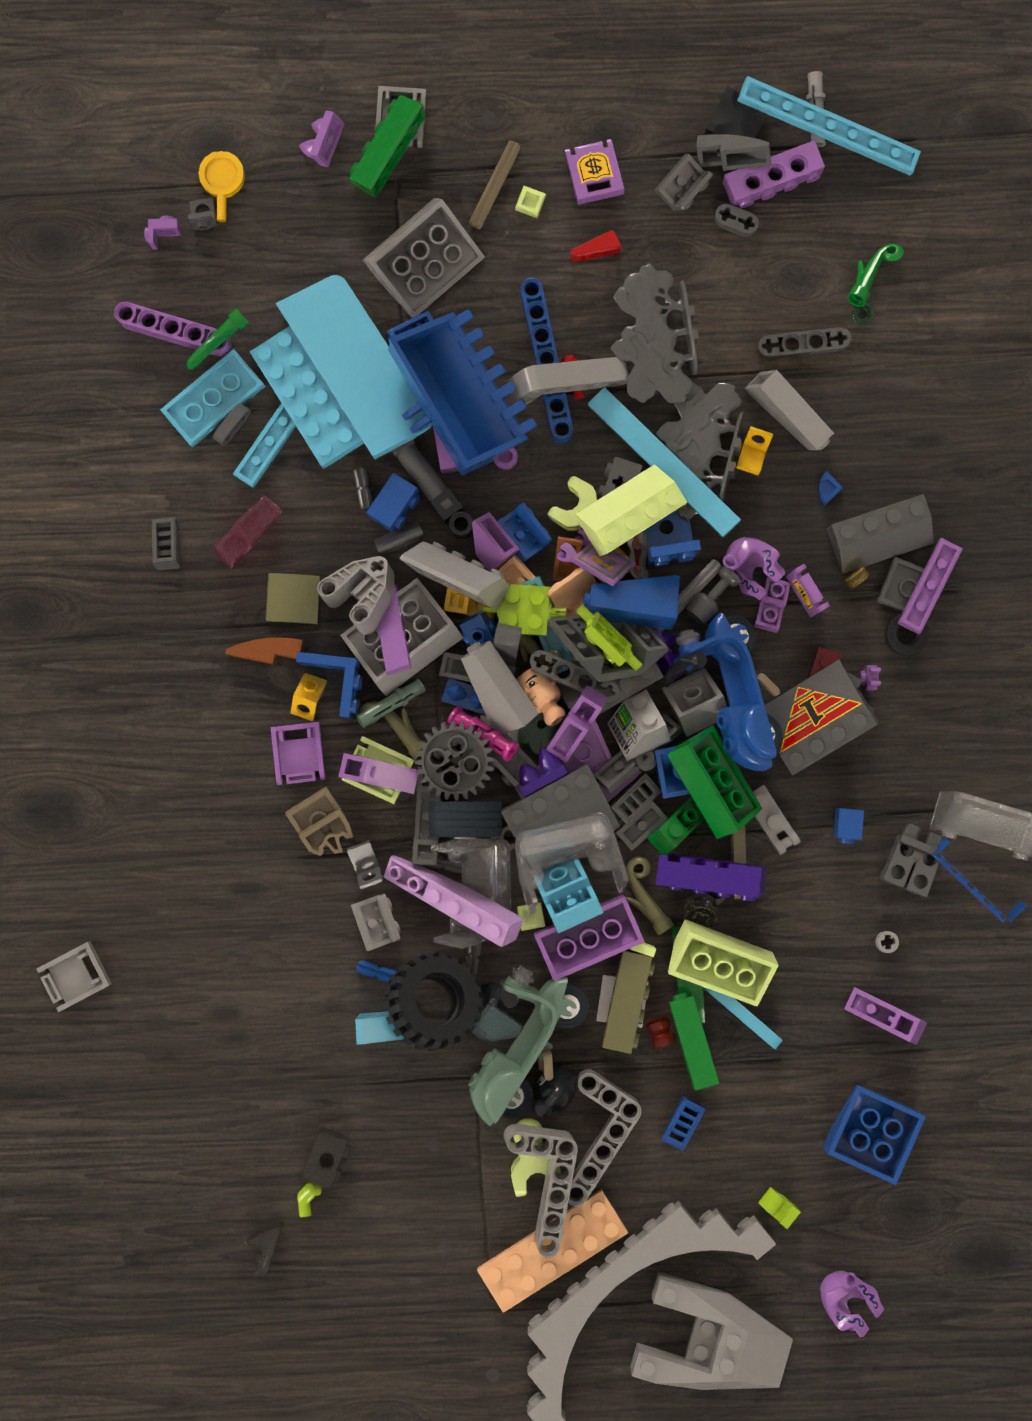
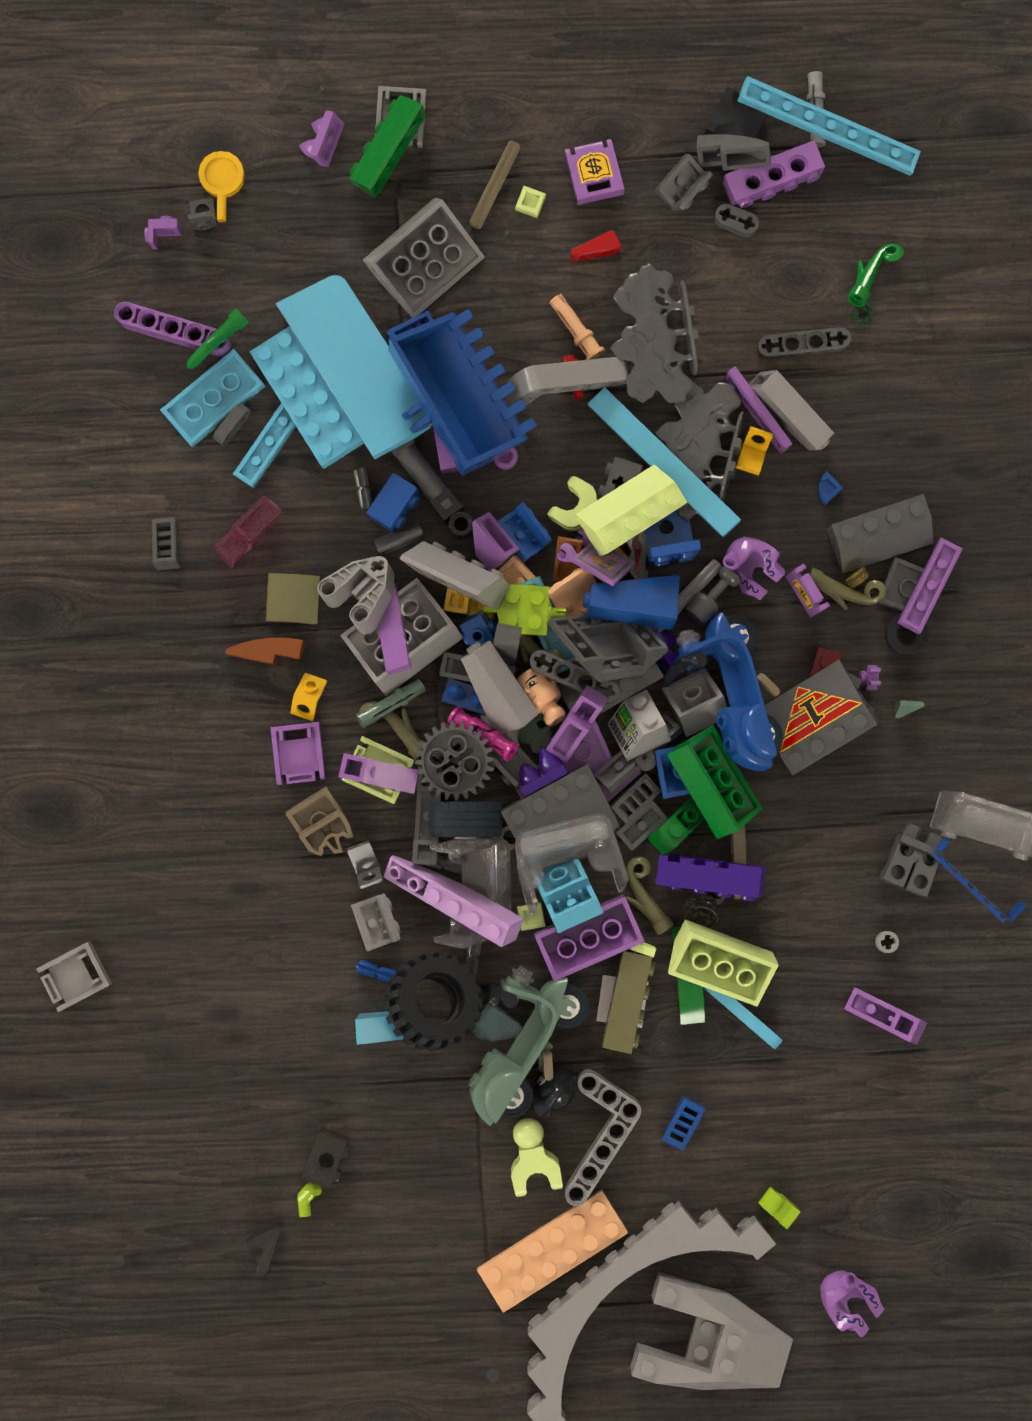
blue bracket [296,652,363,720] -> none
light grey beam [504,1124,578,1258] -> none
blue beam [521,278,573,444] -> none
lime plate [576,604,643,671] -> none
clear red wheel [646,1017,676,1049] -> none
green slope [668,992,719,1091] -> none
light grey plate [752,785,801,855] -> none
medium lavender slope [754,577,791,633] -> none
blue slope [822,1085,926,1185] -> none
blue brick [833,808,864,844] -> none
none -> light nougat pin [549,294,605,360]
none -> medium lavender tile [725,366,793,454]
none -> olive plant [809,567,887,610]
none -> sand green slope [894,700,924,718]

